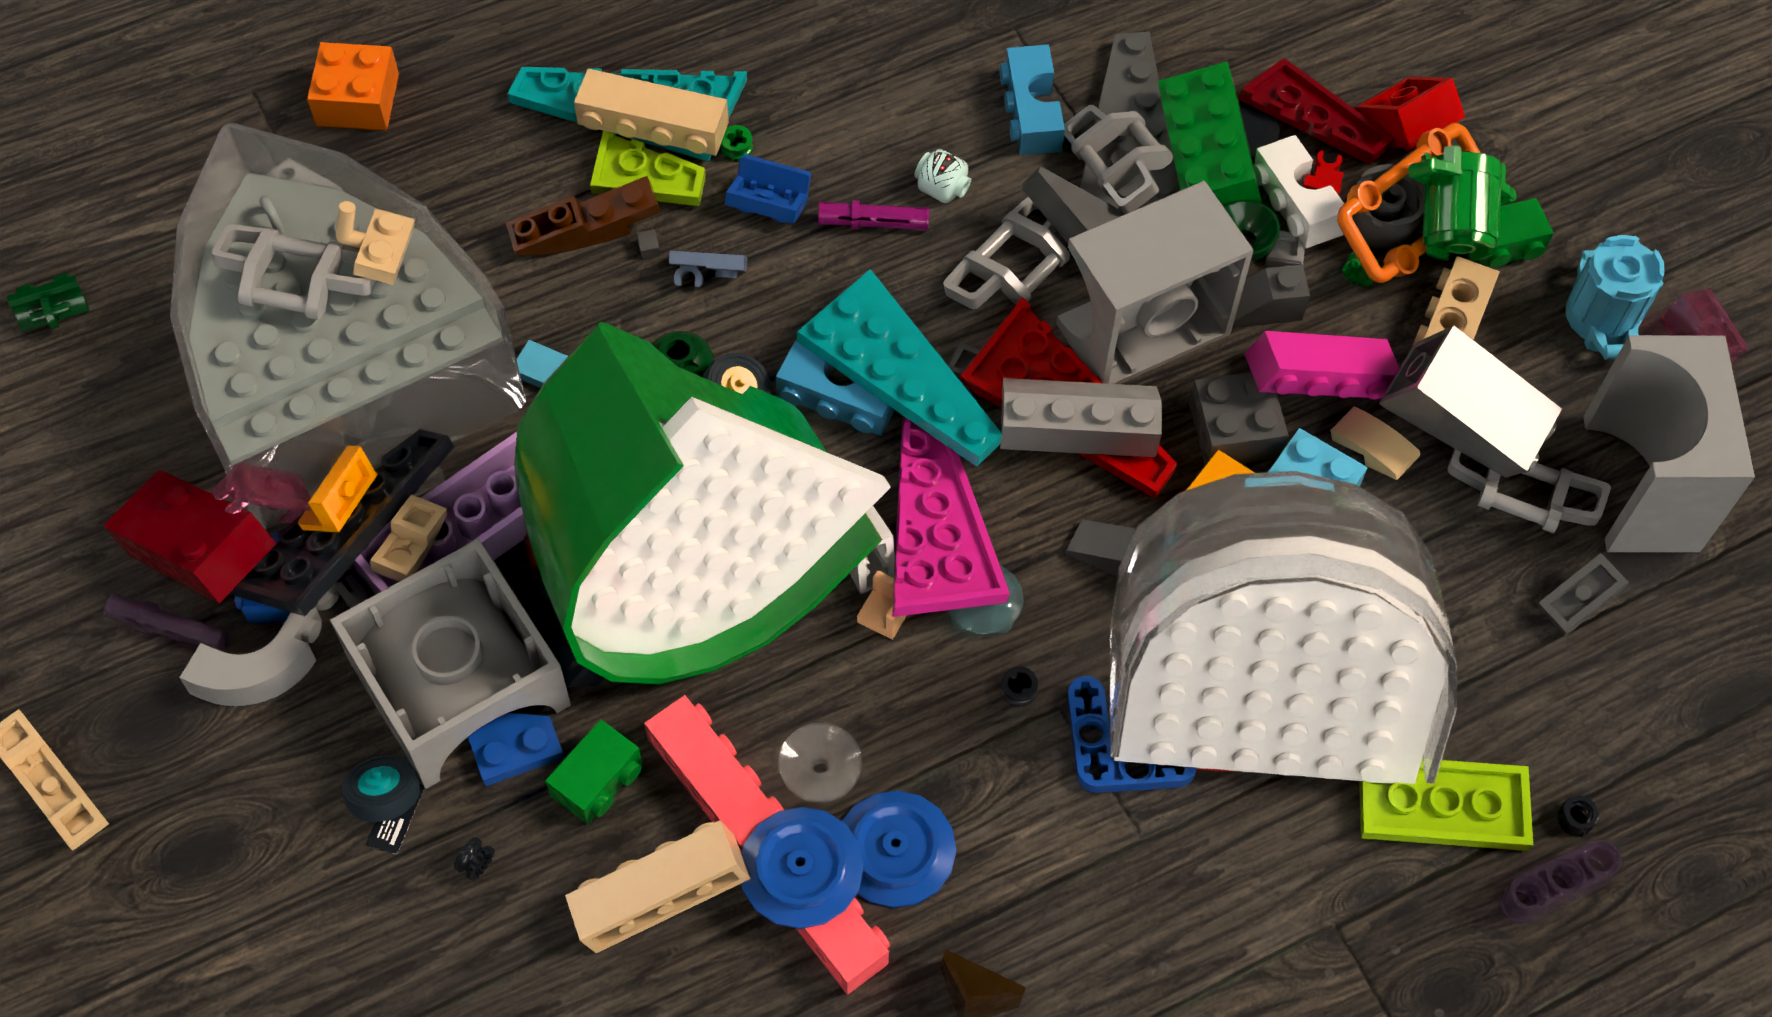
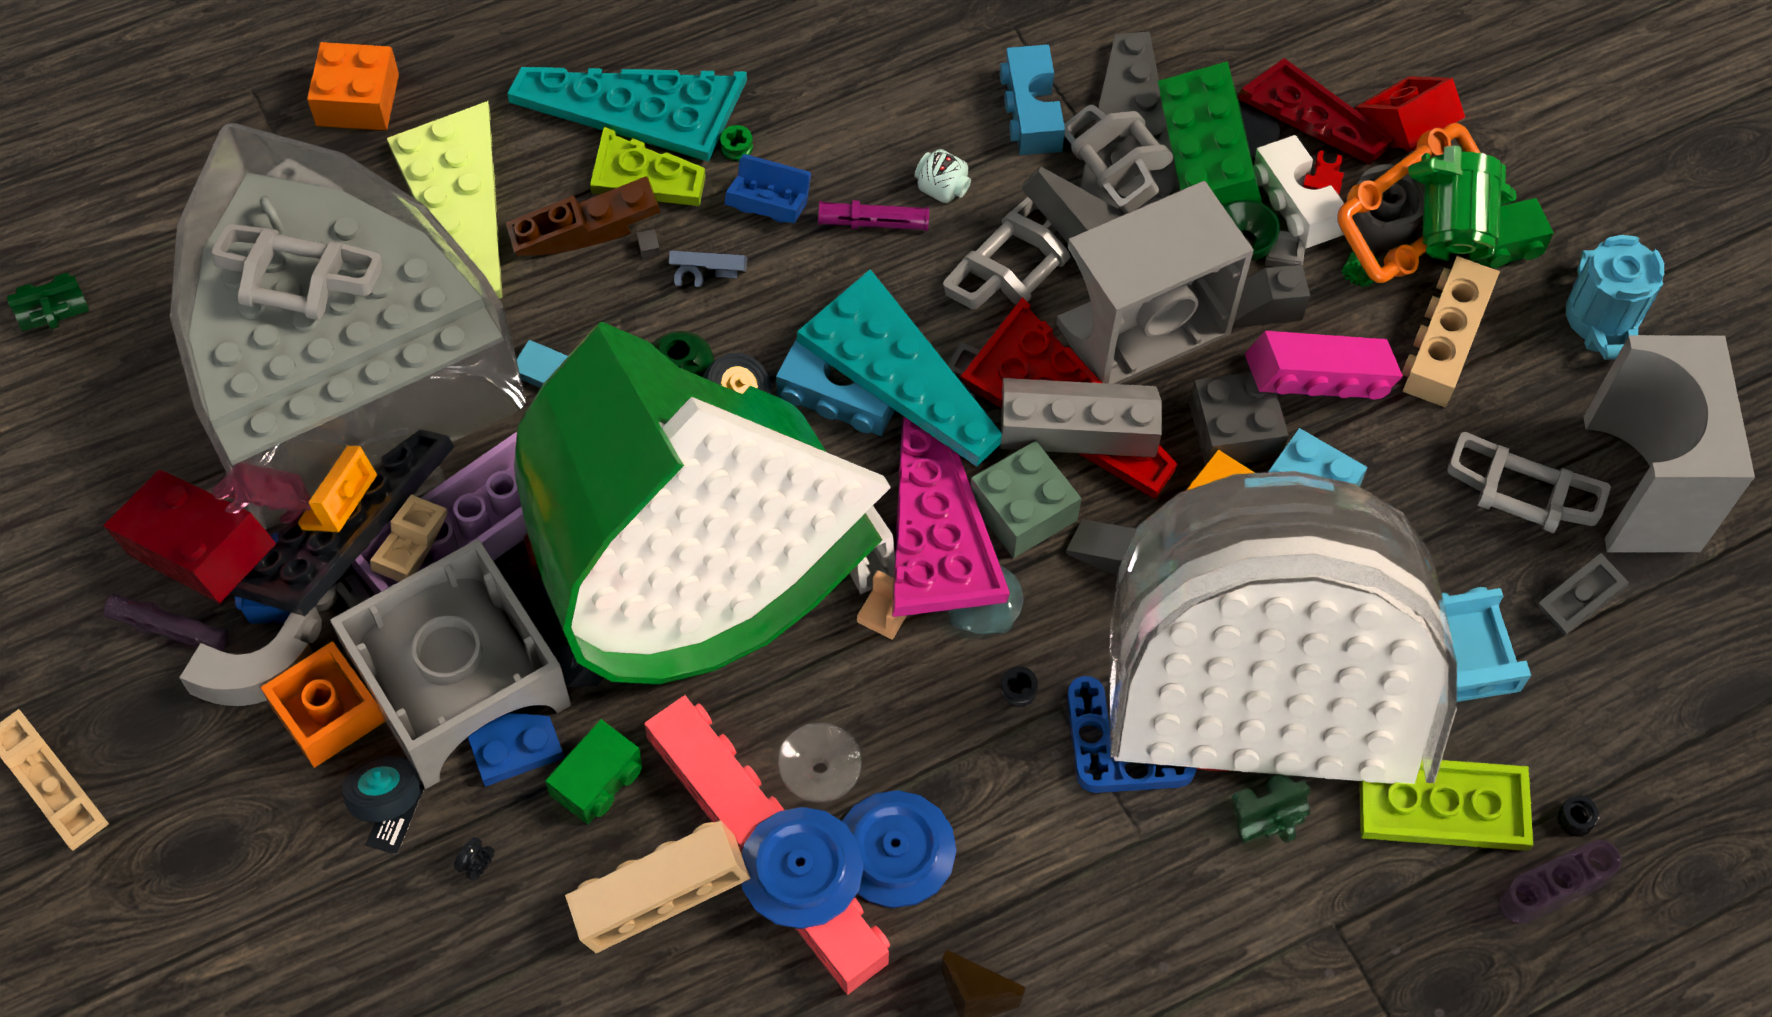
tan plate [336,201,415,285] -> none
tan brick [574,69,729,156] -> none
tan slope [1331,406,1420,480] -> none
slope [1379,325,1562,478] -> none
clear pink hinge [1661,289,1749,365] -> none
none -> orange brick [260,641,385,768]
none -> yellowish green wing [387,101,503,304]
none -> sand green brick [970,441,1082,559]
none -> clear green hips [1232,774,1310,843]
none -> medium azure panel [1427,587,1531,704]

